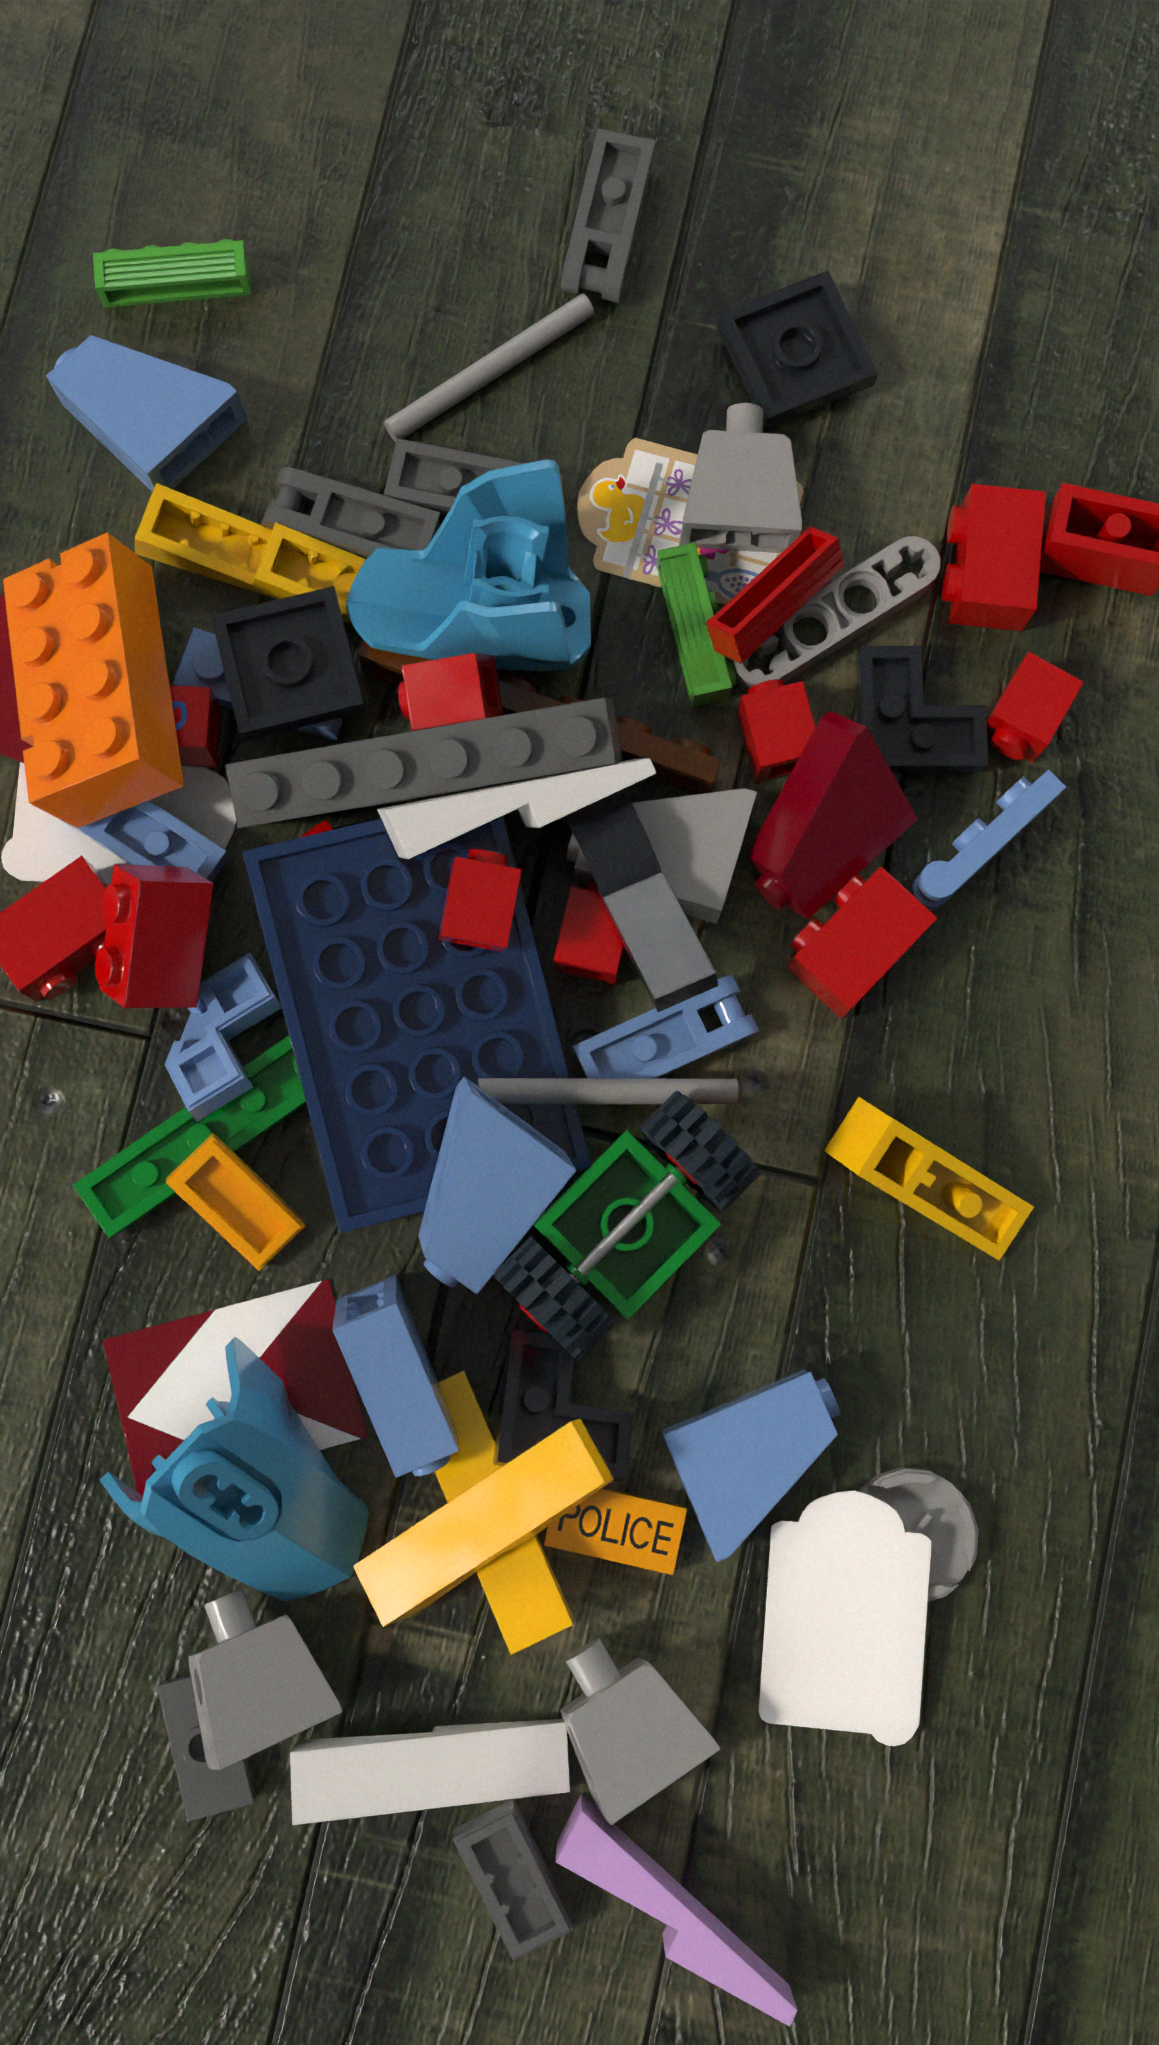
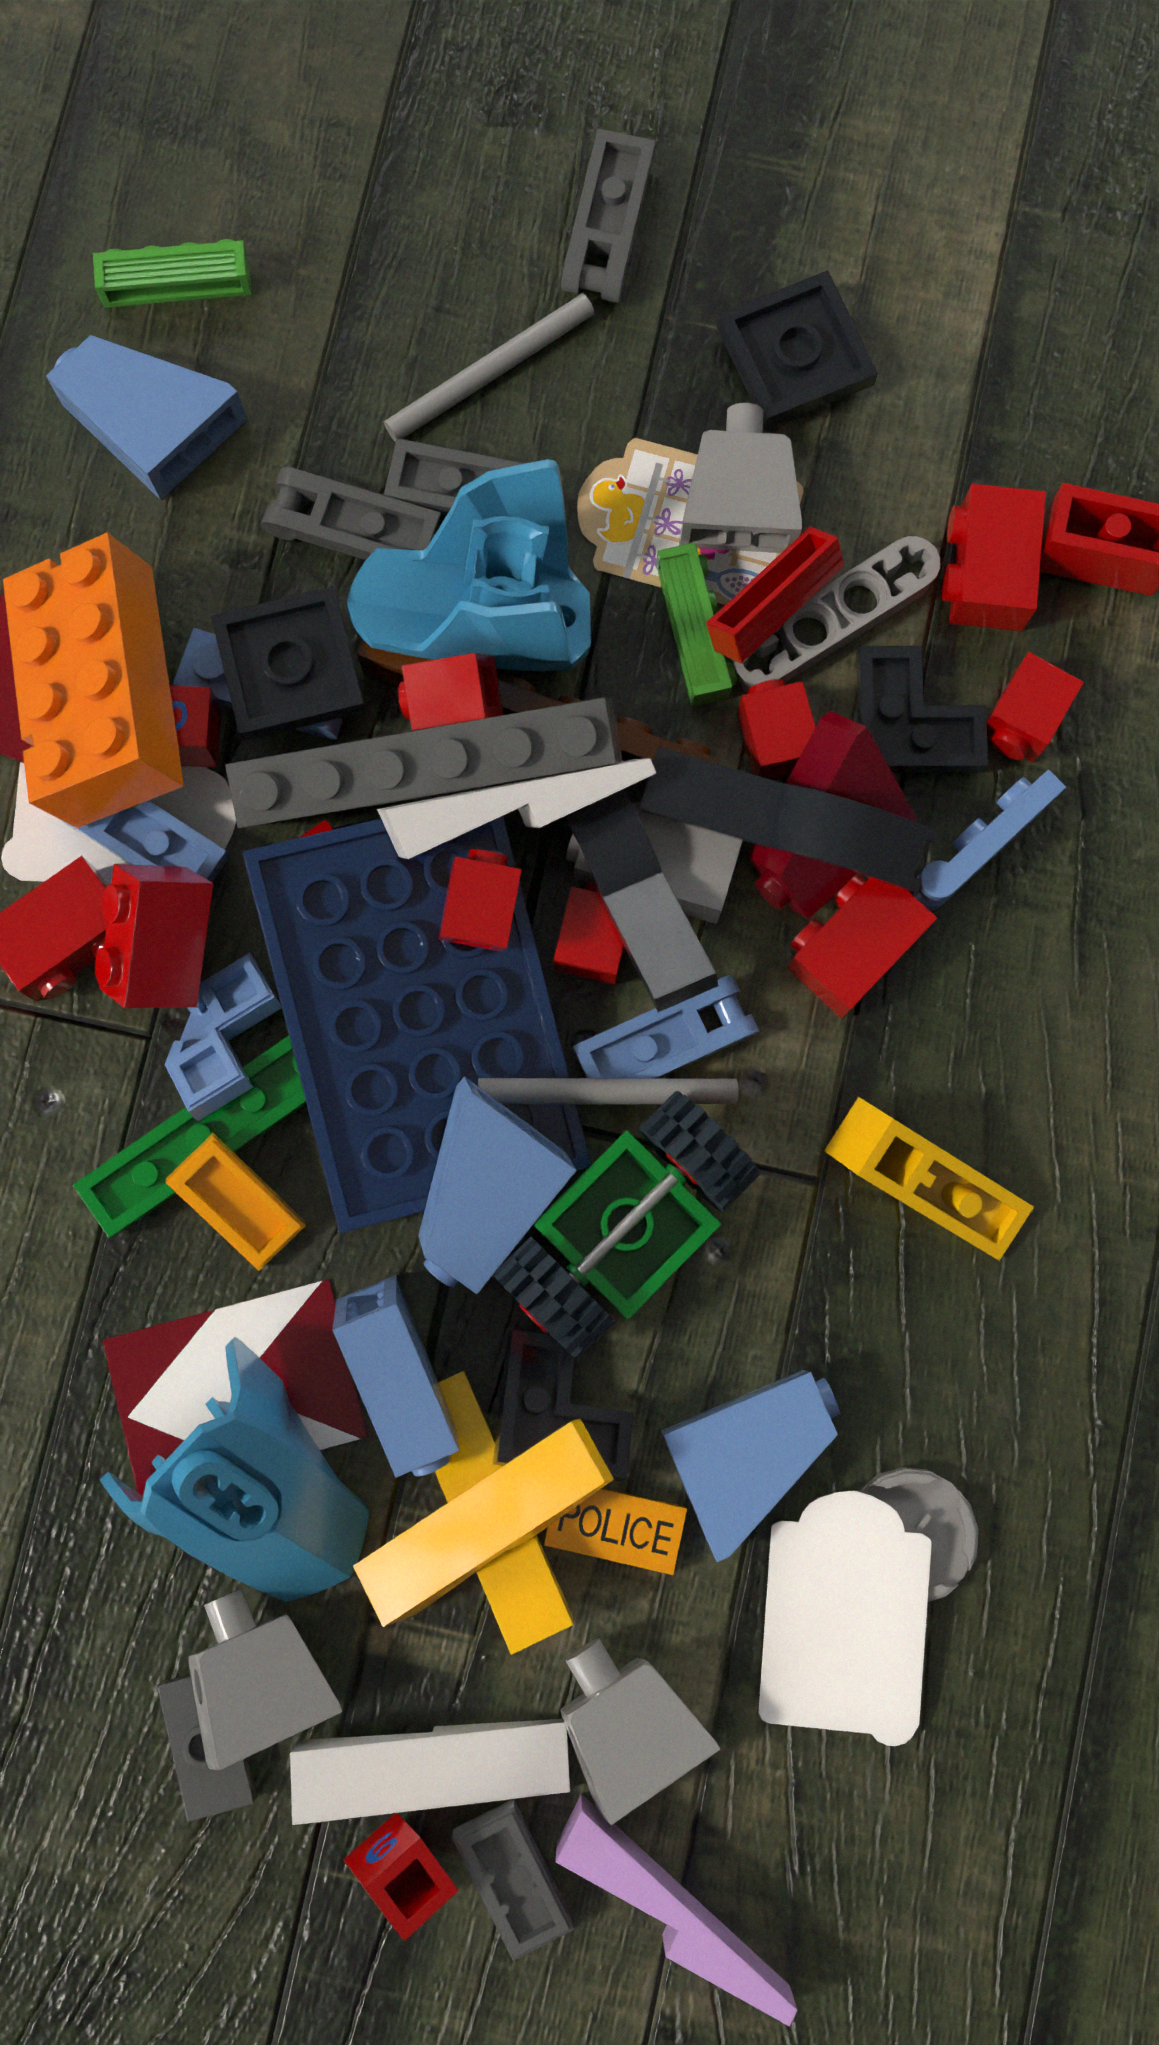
yellow slope [135,483,366,623] -> none
none -> red brick [343,1813,459,1941]
none -> black piece [639,746,937,893]

